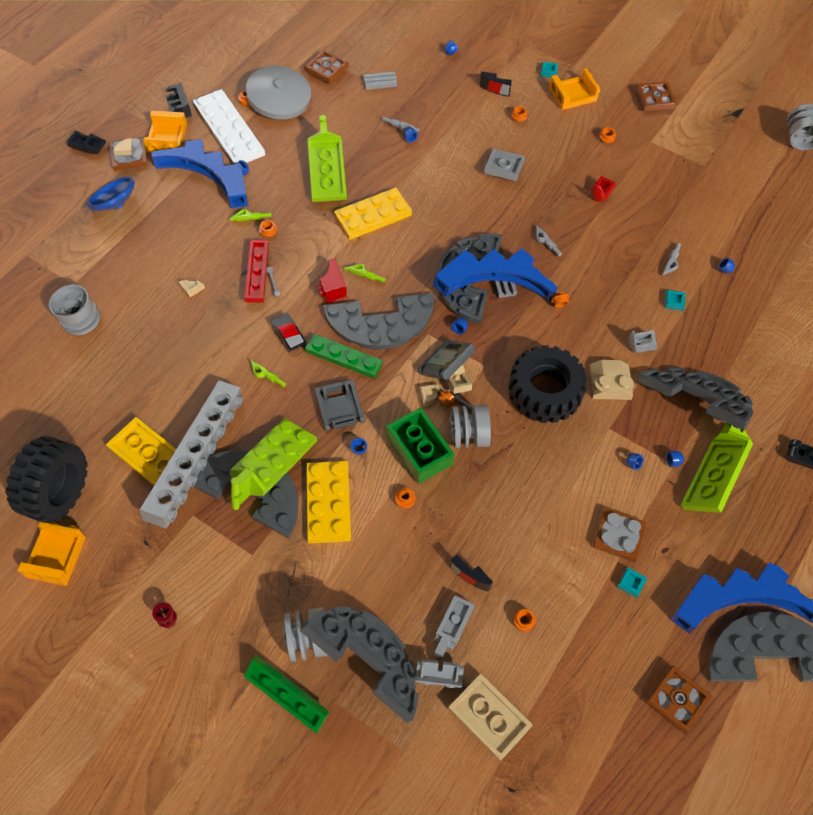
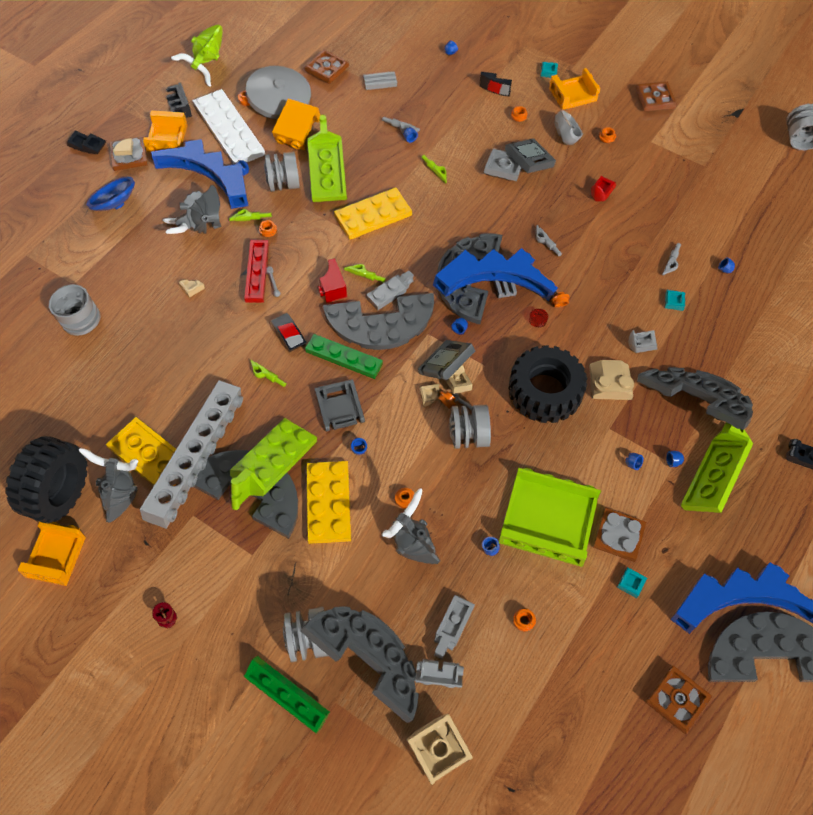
green brick [386,407,454,484] -> none
tan plate [448,674,533,762] -> none
black slope [450,555,493,592] -> none
none -> dark grey helmet [79,448,138,522]
none -> dark grey helmet [163,185,221,234]
none -> lime helmet [171,24,222,87]
none -> light grey wheel [264,152,300,192]
none -> light orange panel [272,98,320,150]
none -> light grey hinge [366,271,414,310]
none -> dark grey helmet [382,488,440,564]
none -> tan slope [406,714,473,785]
none -> lime hand [422,155,447,184]
none -> blue hinge [482,537,500,556]
none -> lime panel [499,468,601,567]
none -> dark grey container [505,138,556,173]
none -> clear red tile [529,308,548,328]
none -> light grey piece [554,109,583,145]

